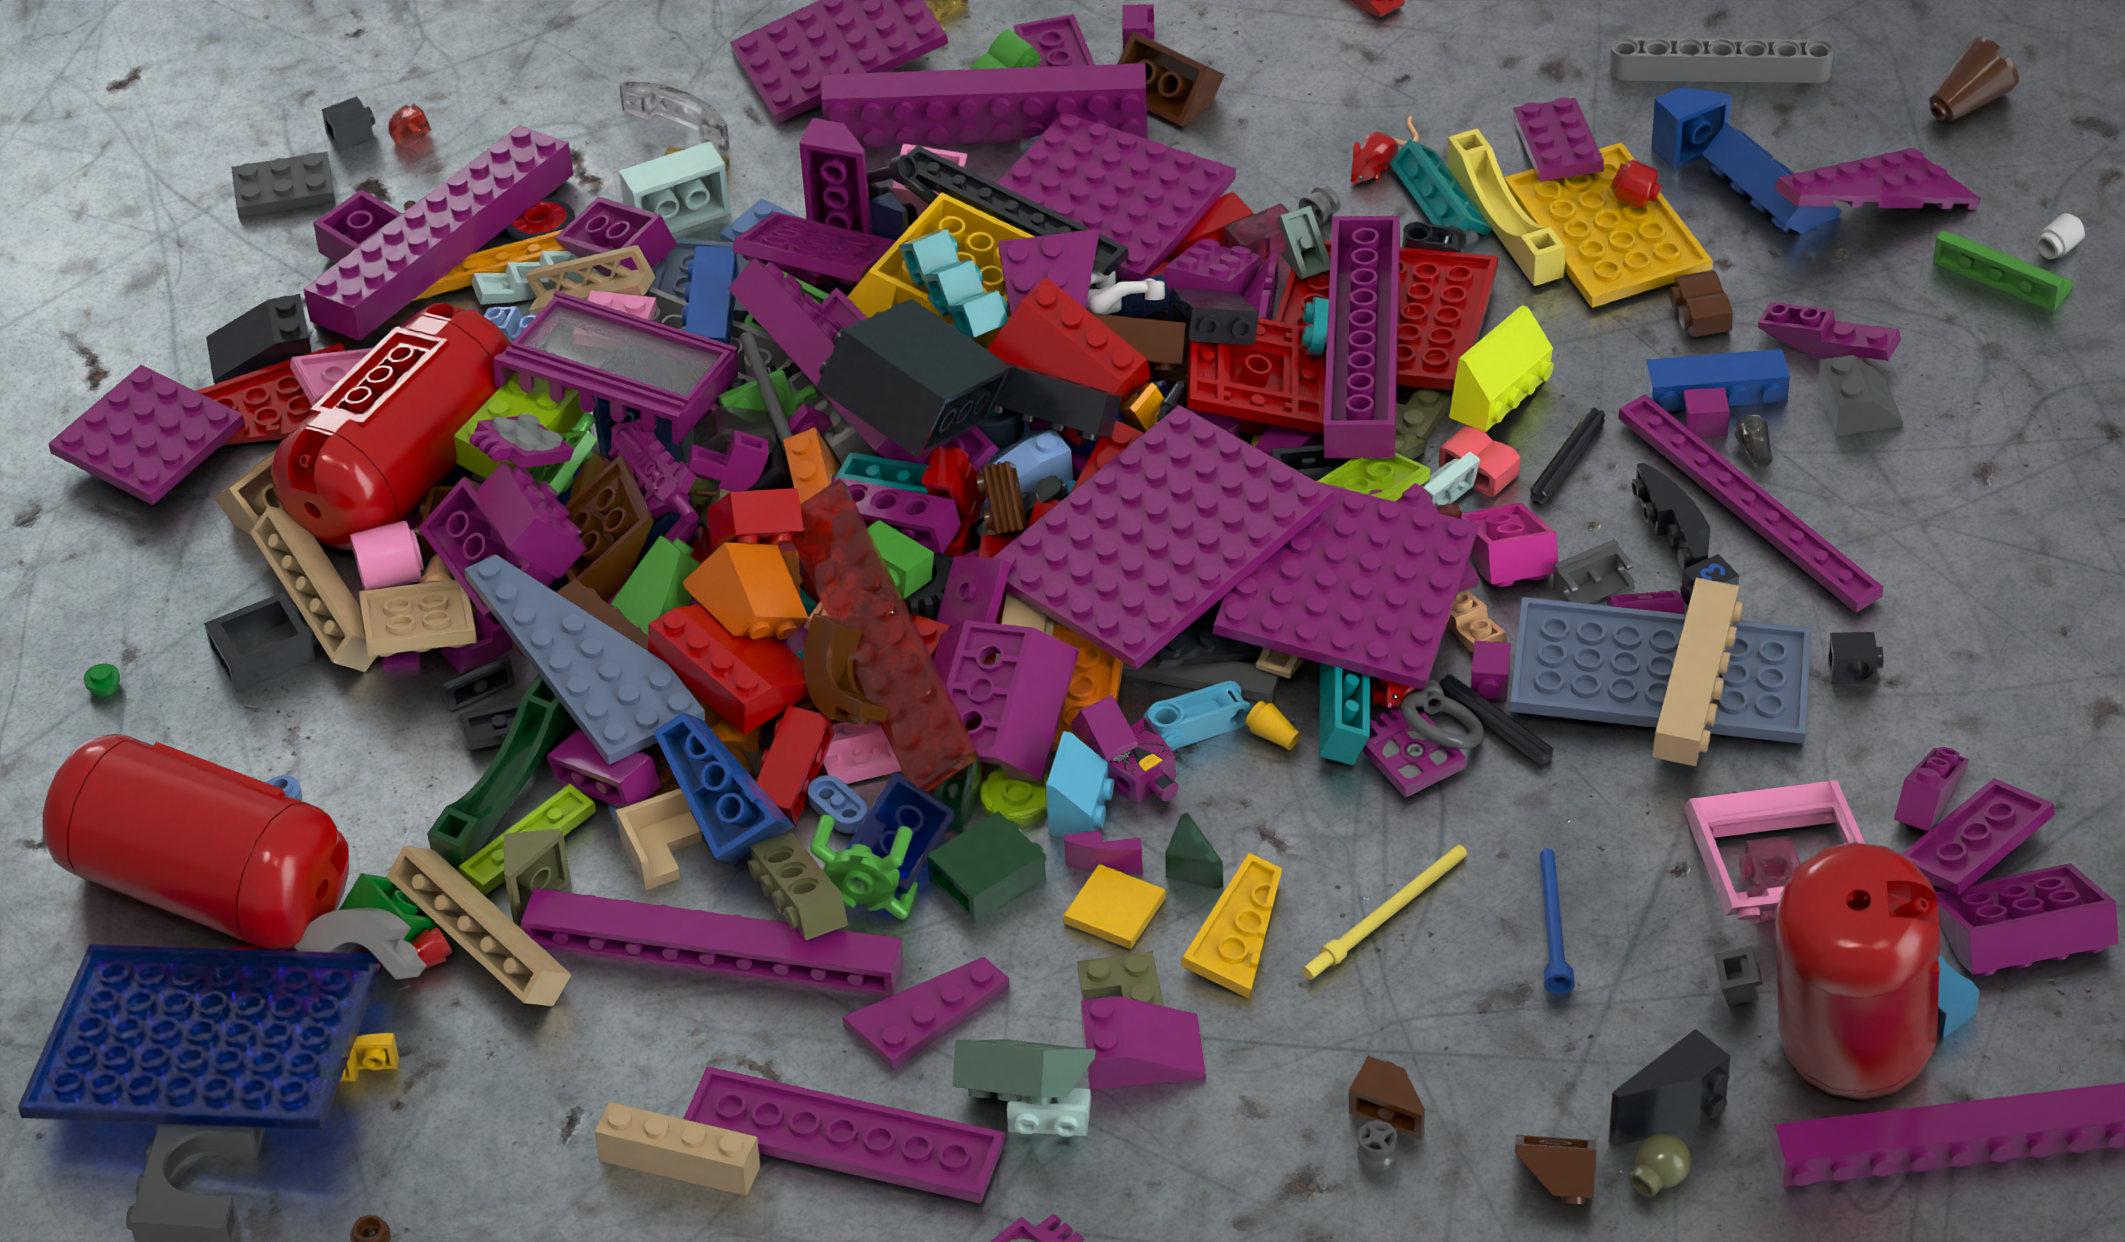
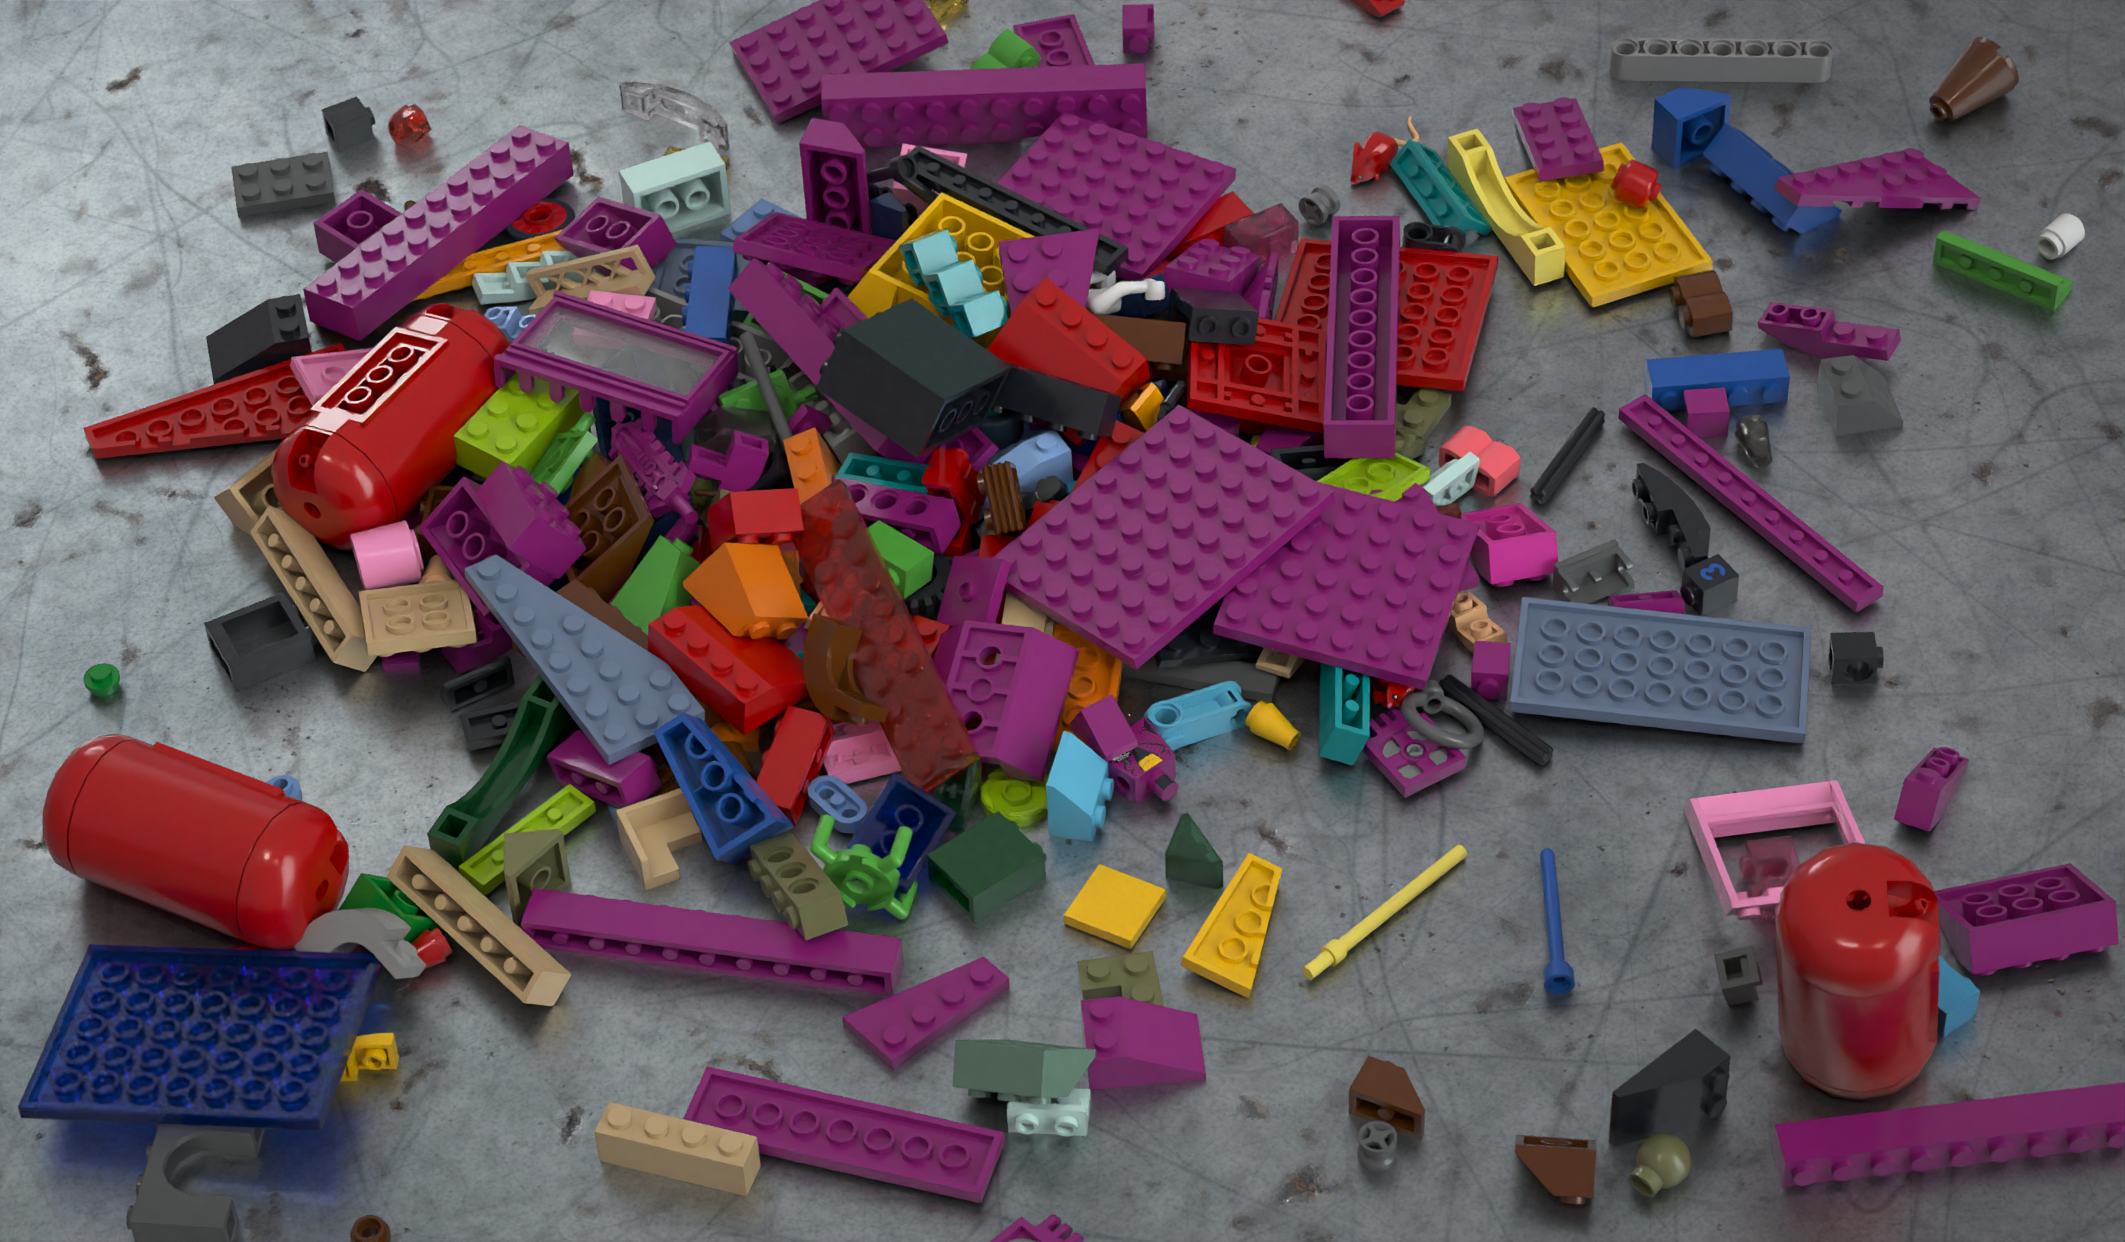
magenta plate [48,365,245,505] -> none
piece [469,413,574,468] -> none
magenta slope [1064,831,1143,875] -> none
reddish brown slope [1117,31,1225,127] -> none
sand green slope [1277,205,1330,279] -> none
teal plate [1301,297,1329,356] -> none
neon yellow slope [1449,305,1554,432] -> none
tan brick [1652,578,1744,766] -> none
magenta plate [1901,778,2055,896] -> none

